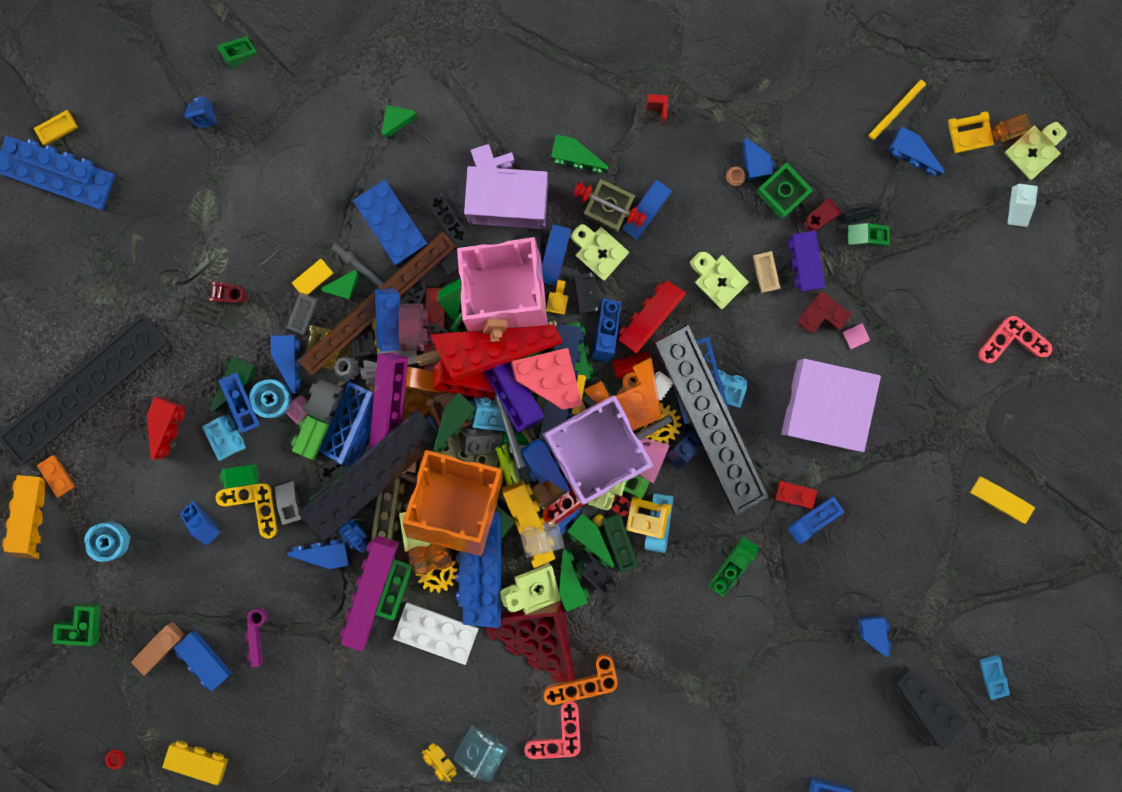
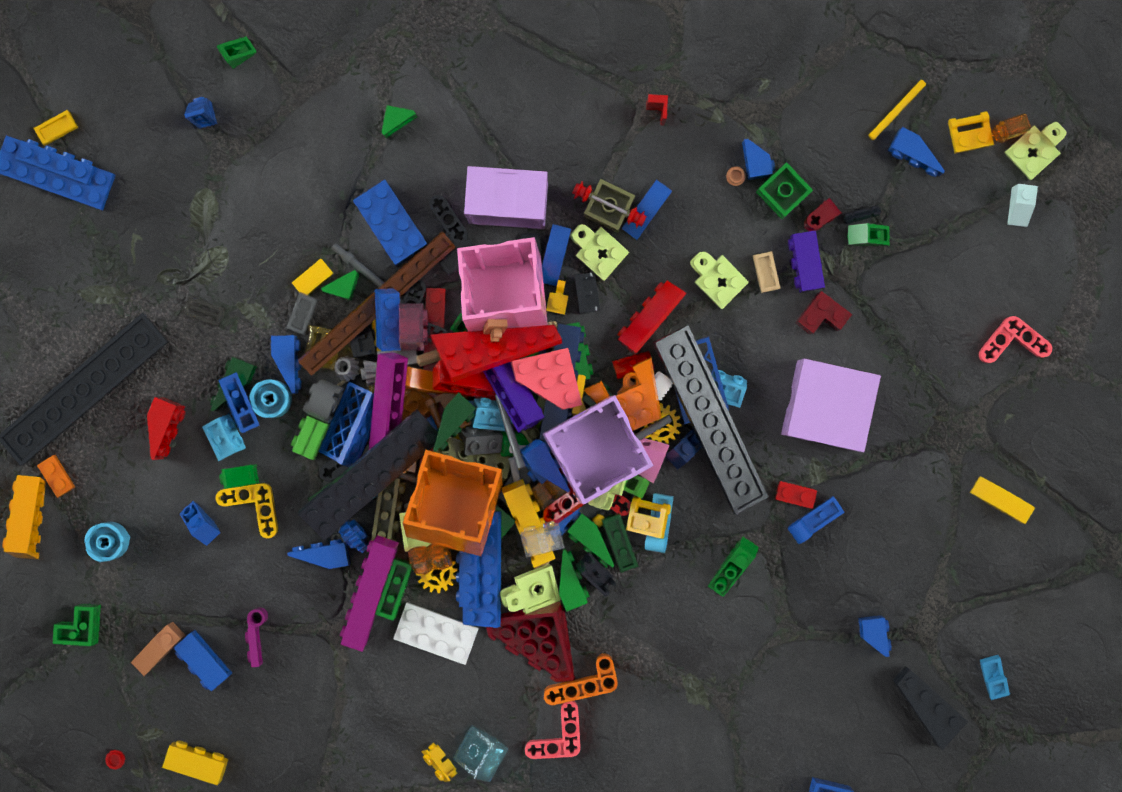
dark red piece [208,281,247,304] -> none
light grey slope [275,481,302,525] -> none
bright pink slope [286,395,308,425] -> none
green slope [437,278,462,321] -> none
lavender brick [471,144,515,169] -> none
lime pin [495,444,519,485] -> none
green slope [551,134,608,174] -> none
blue slope [591,298,621,363] -> none
bright pink slope [842,323,870,349] -> none

